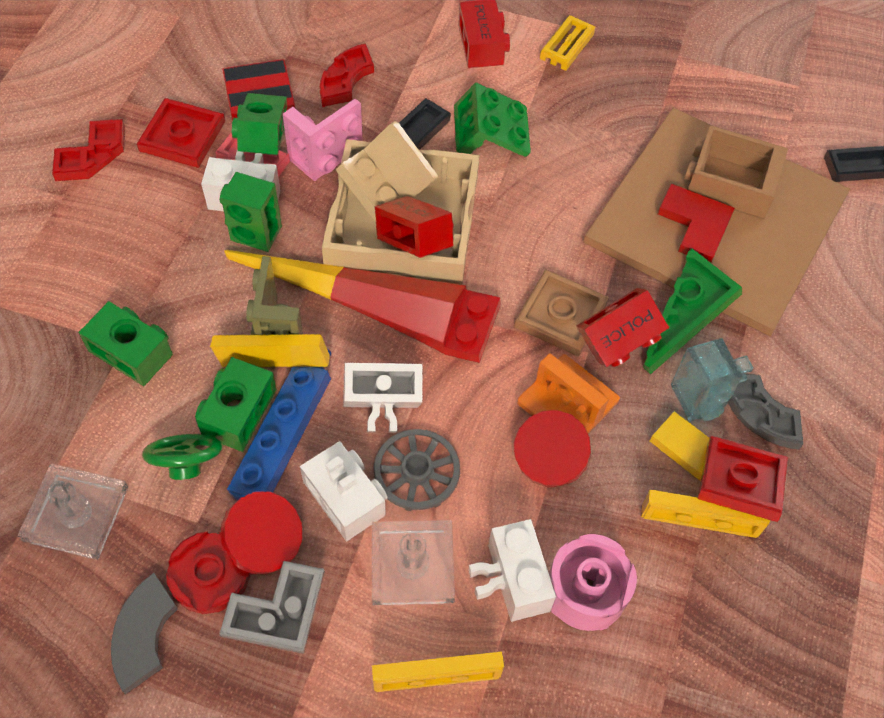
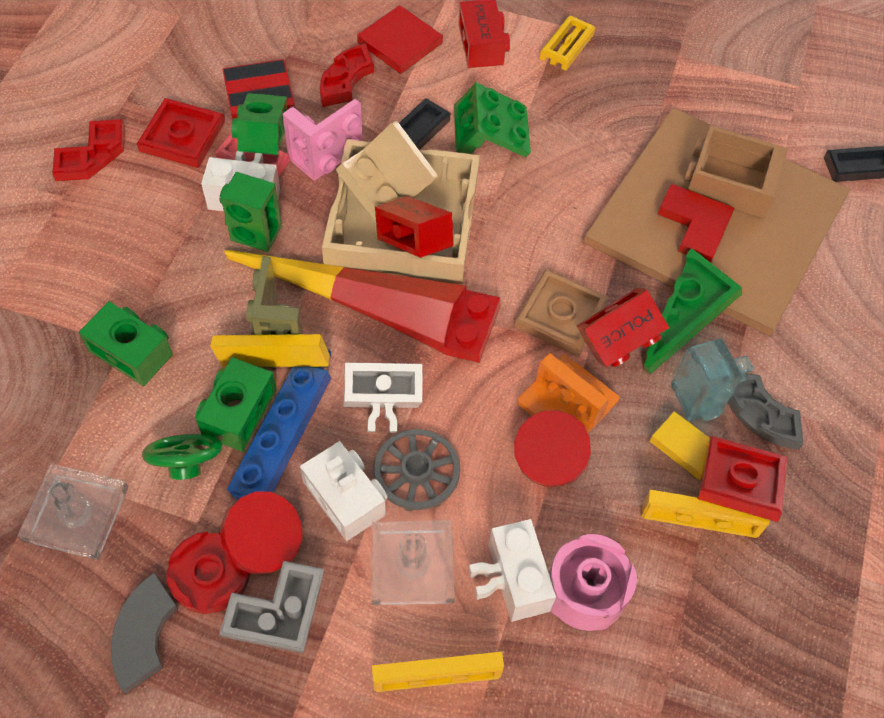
none -> red tile [357,5,443,74]

